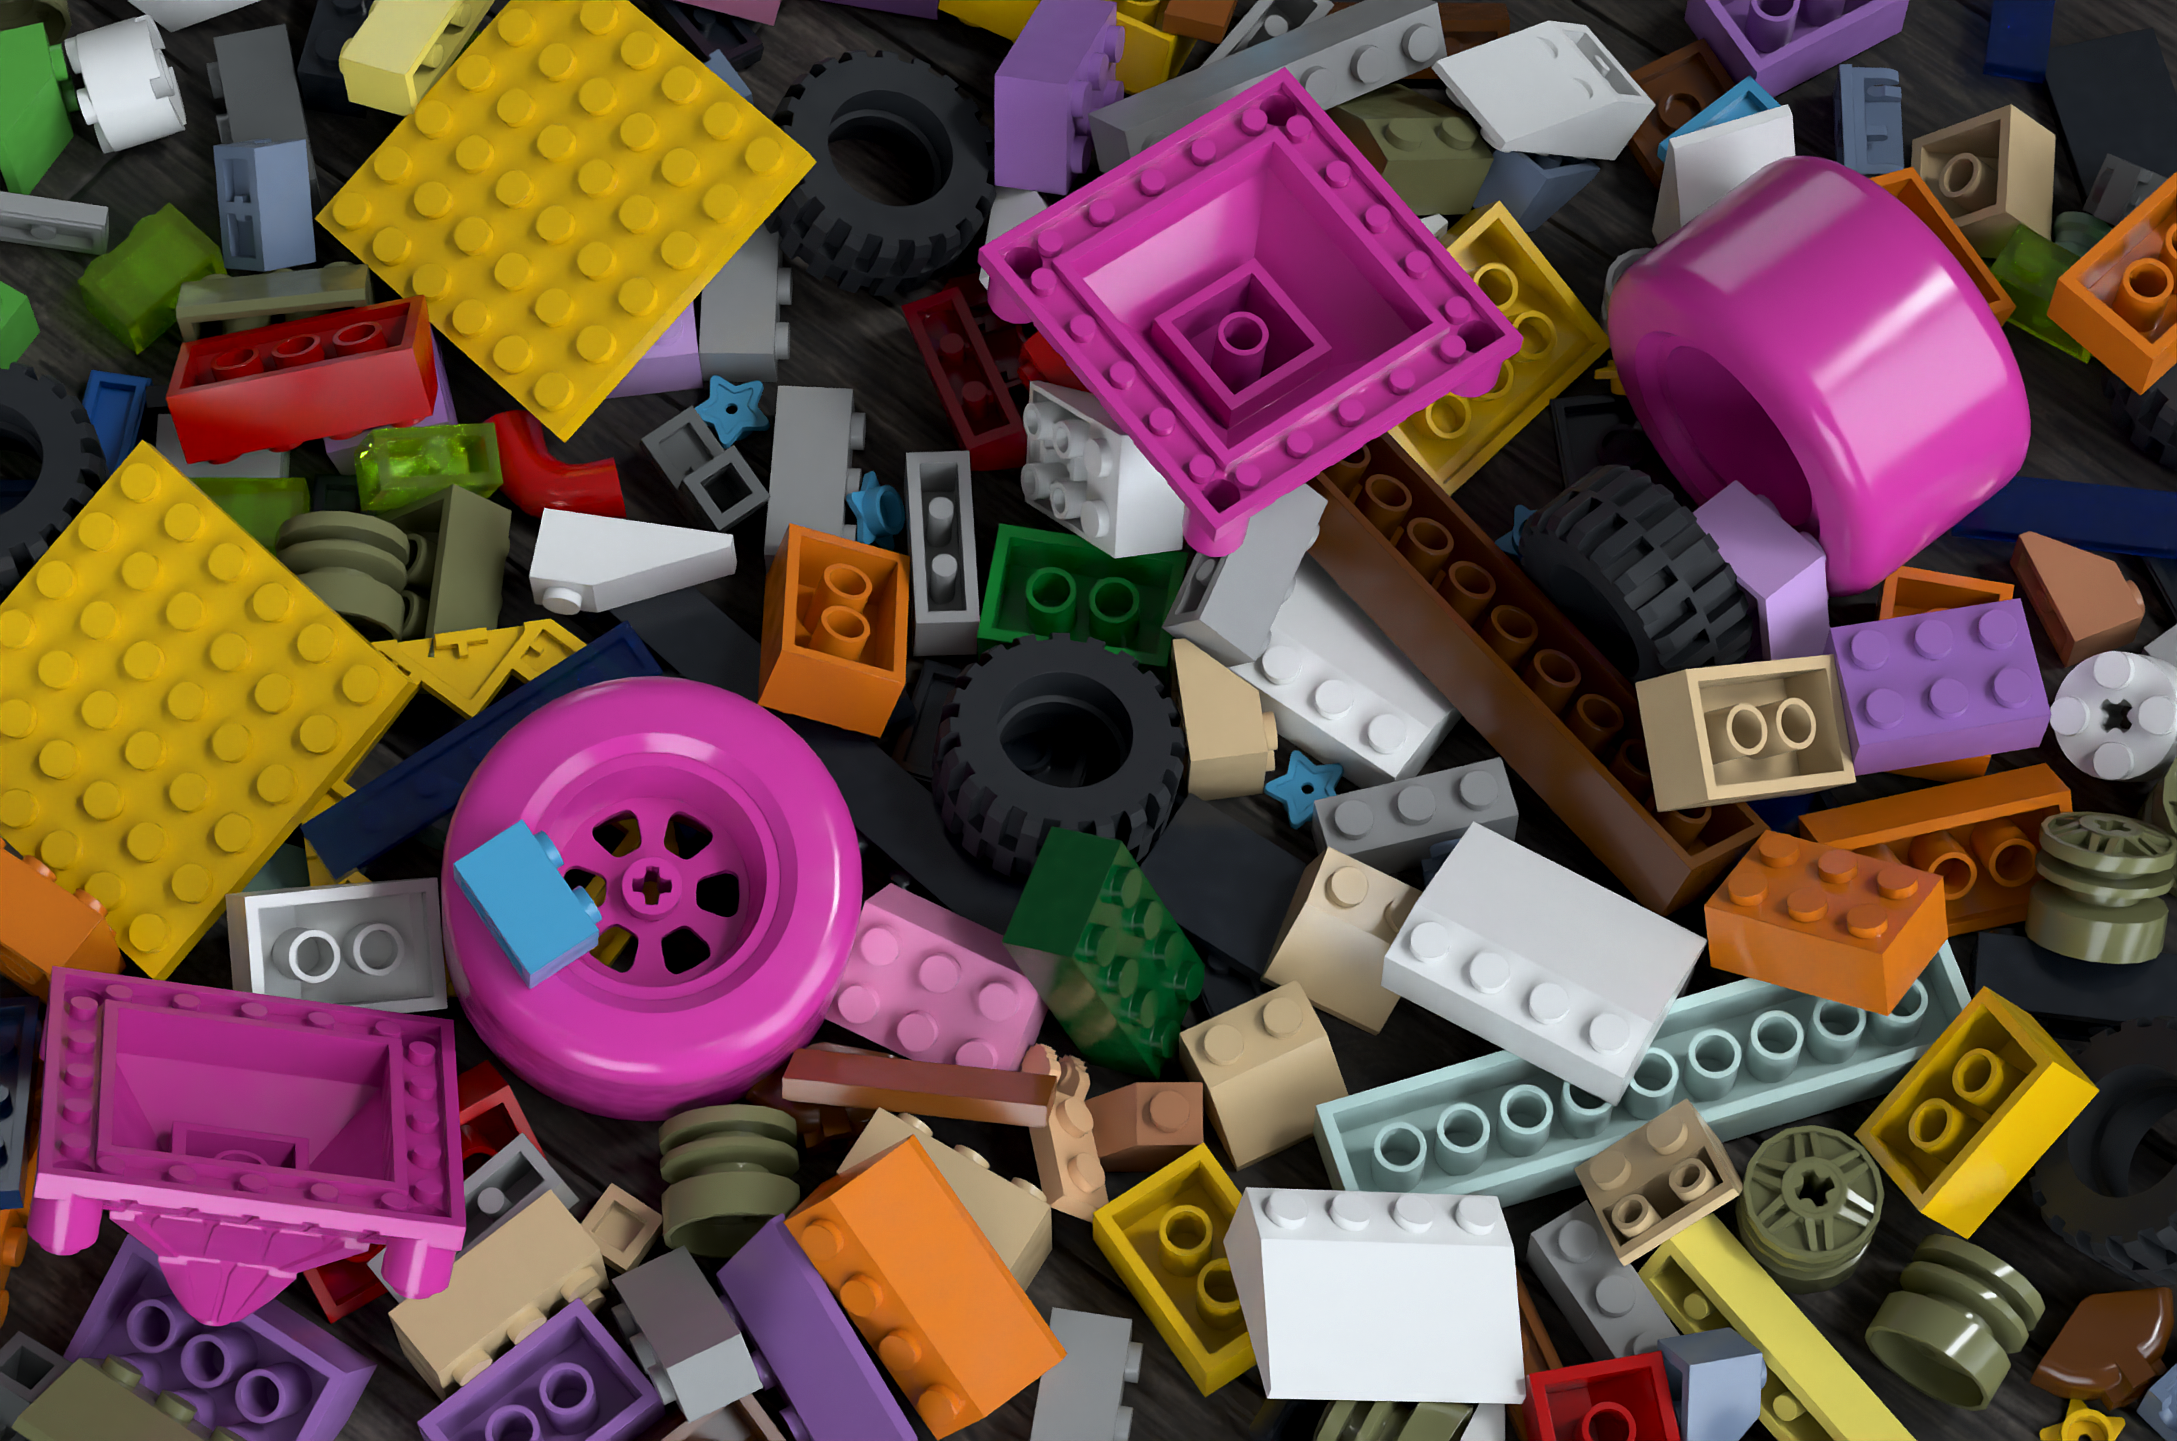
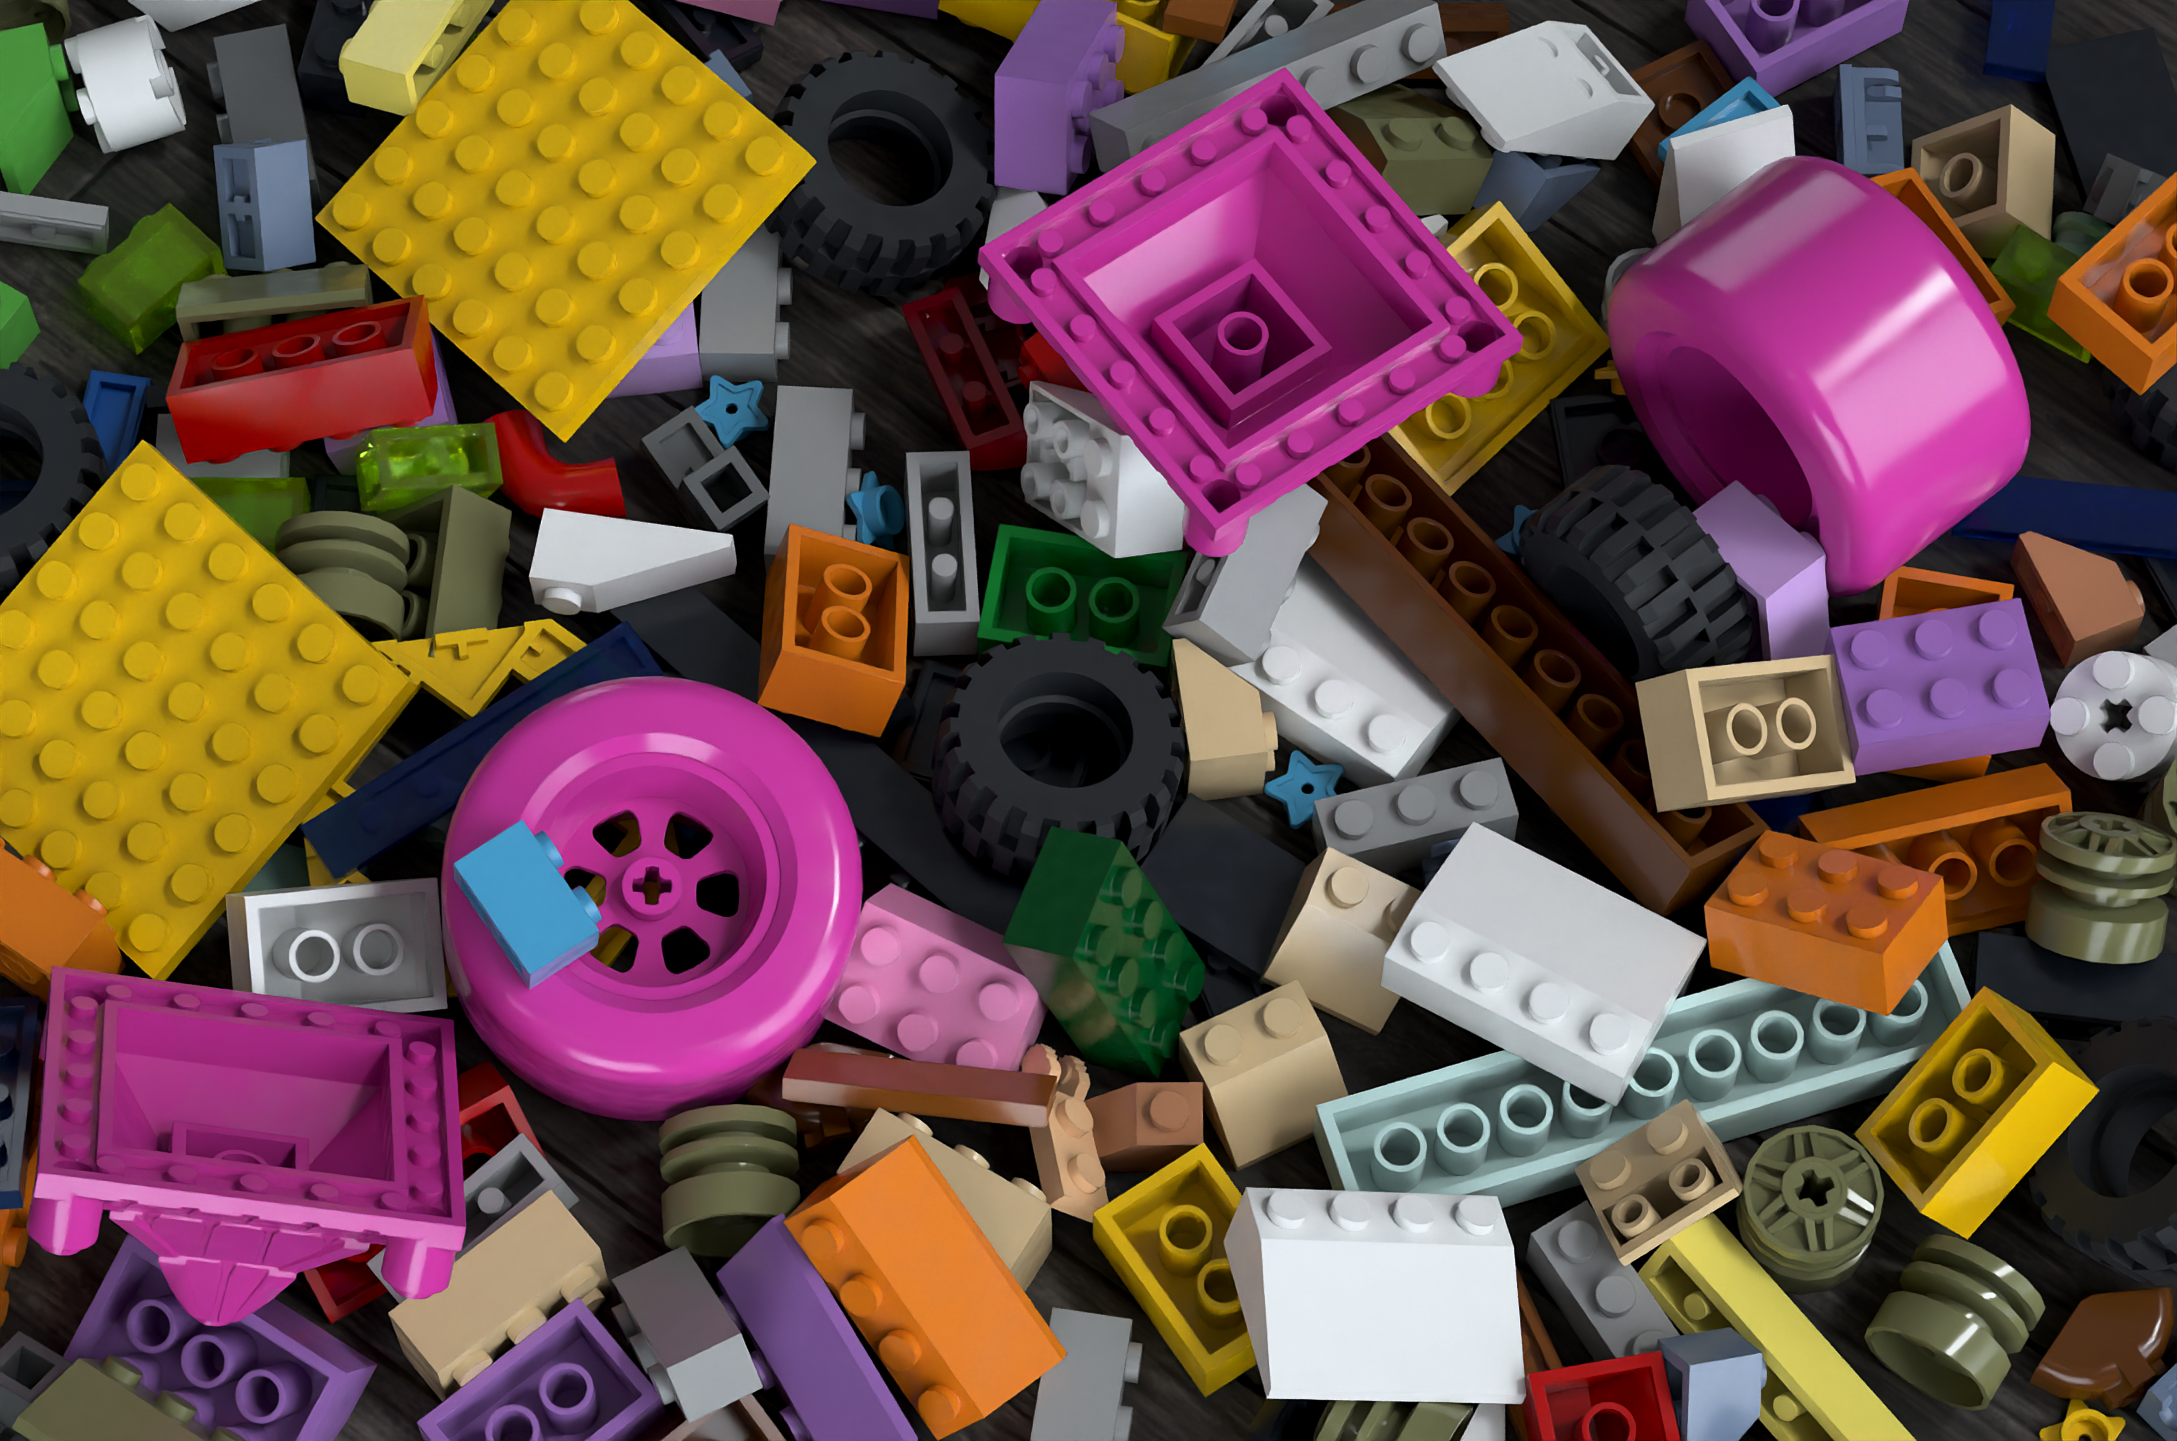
tan plate [580,1183,663,1274] -> none

